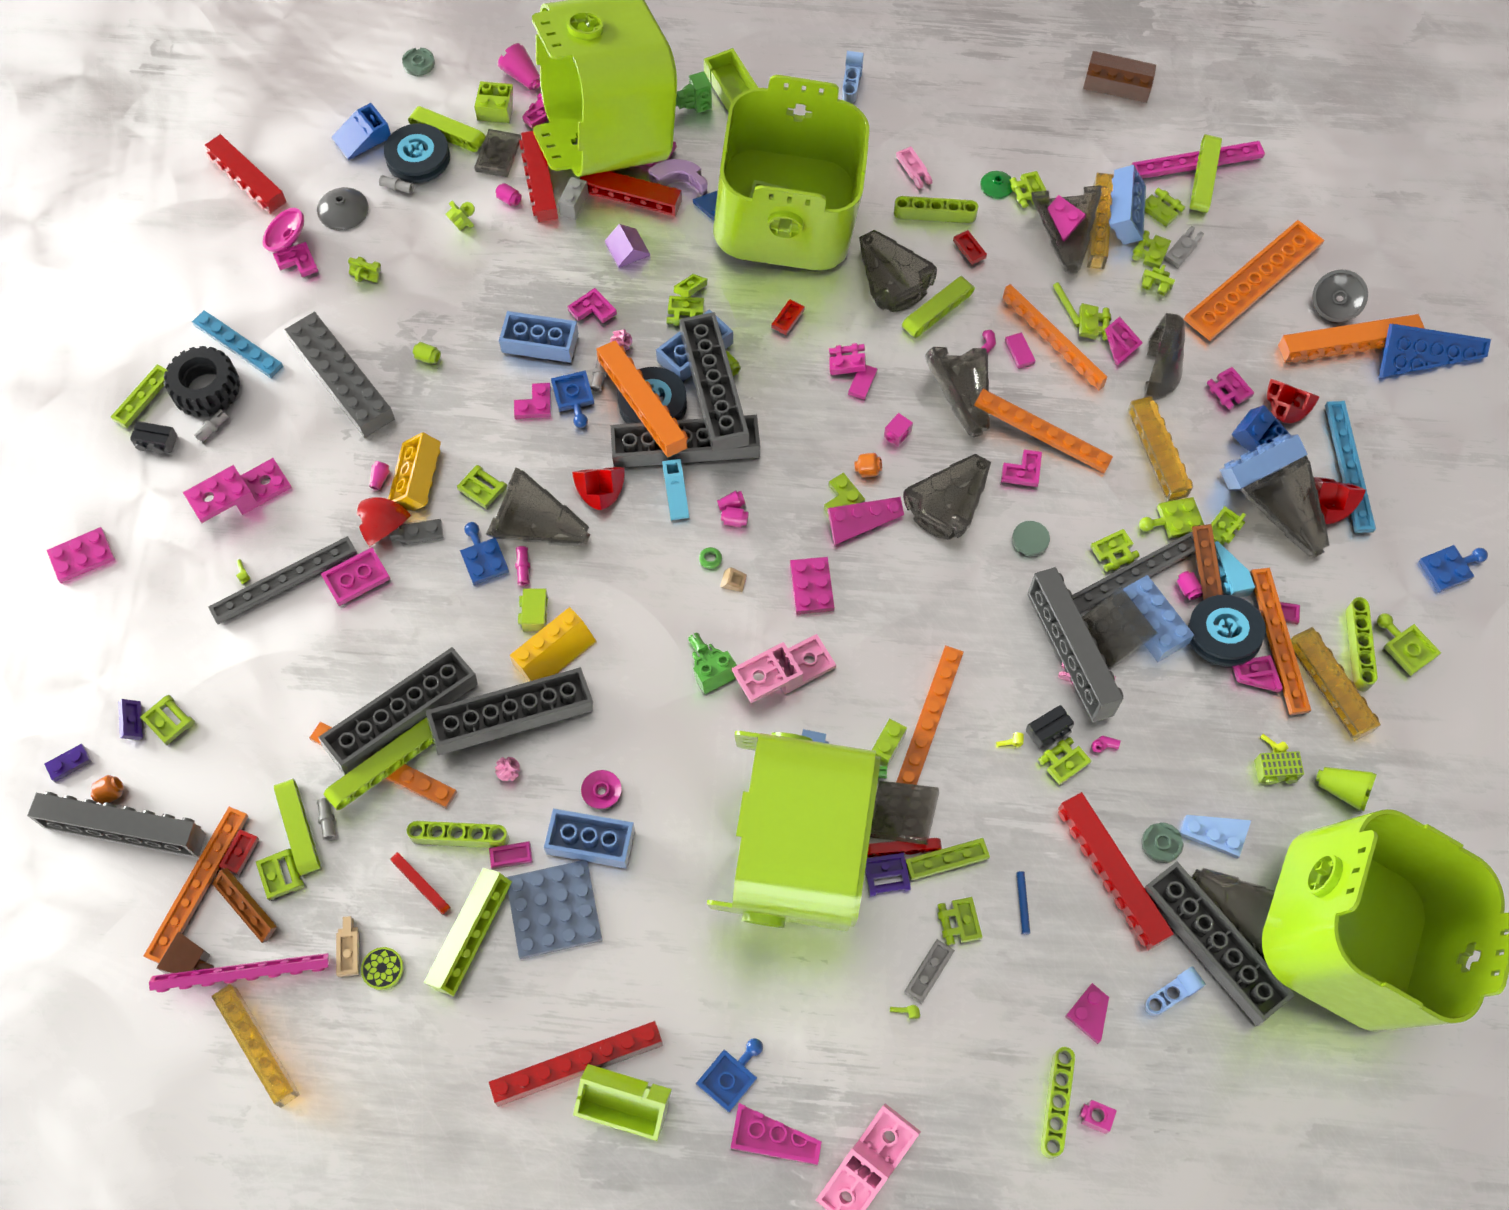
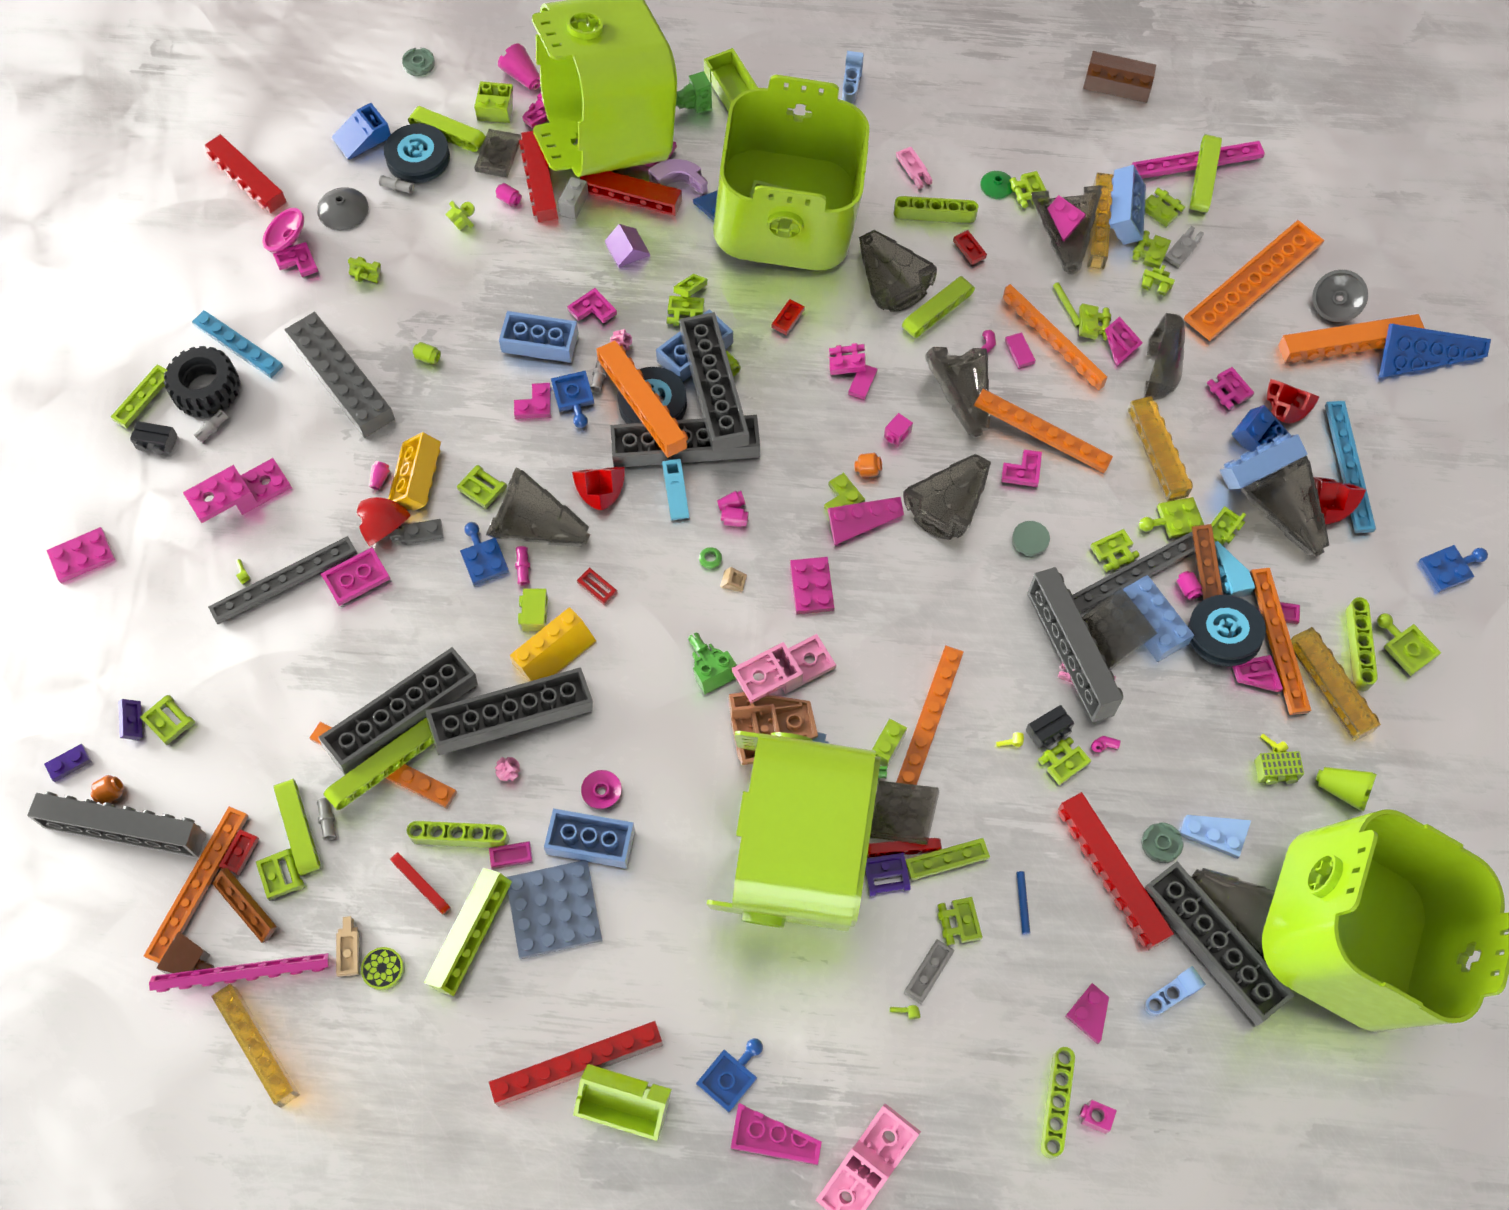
none -> red tile [577,568,618,606]
none -> nougat wedge [729,692,818,765]

